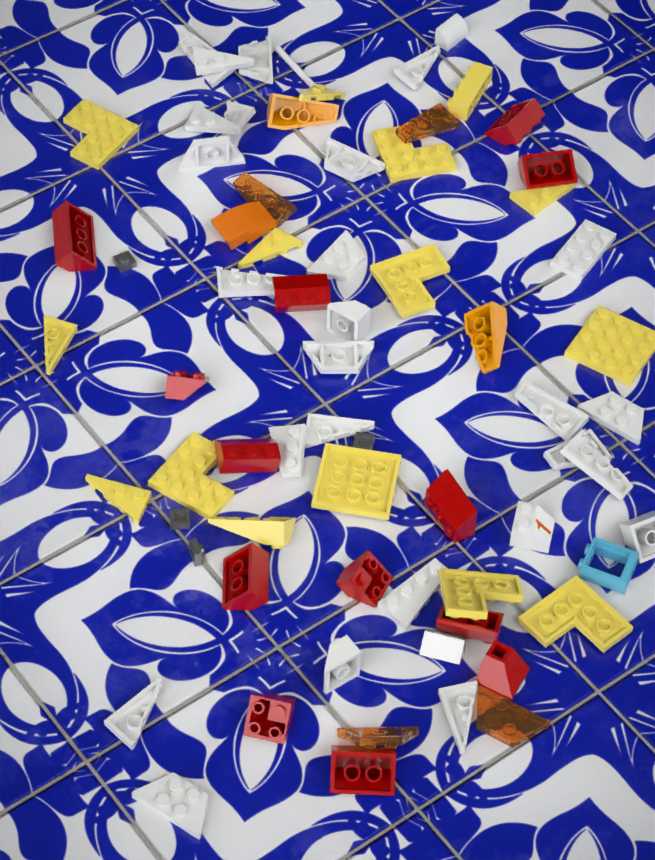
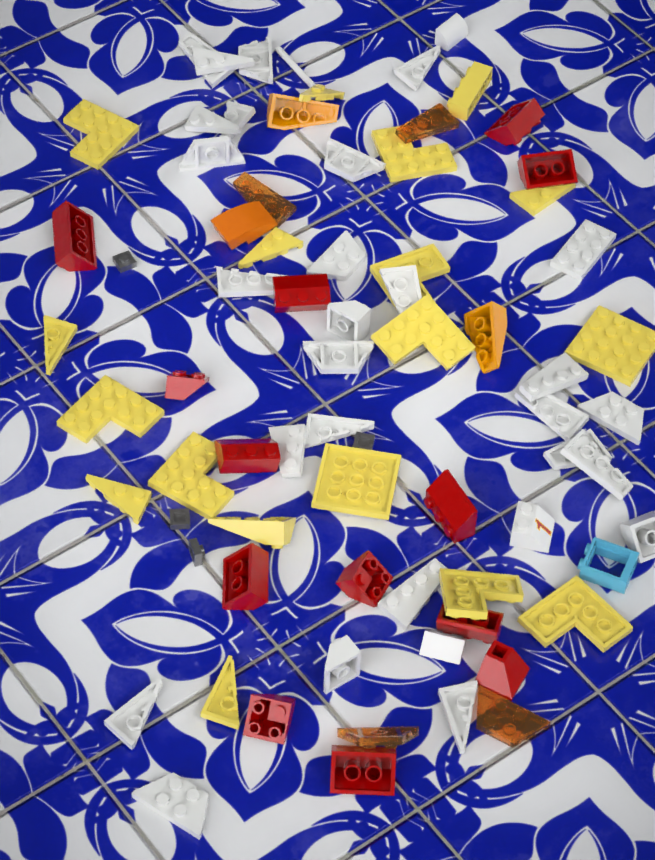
none -> light yellow plate [56,375,165,444]
none -> light yellow wing [201,655,239,730]
none -> light yellow plate [371,294,476,371]
none -> white wing [379,265,422,314]
none -> white wing [519,352,589,402]

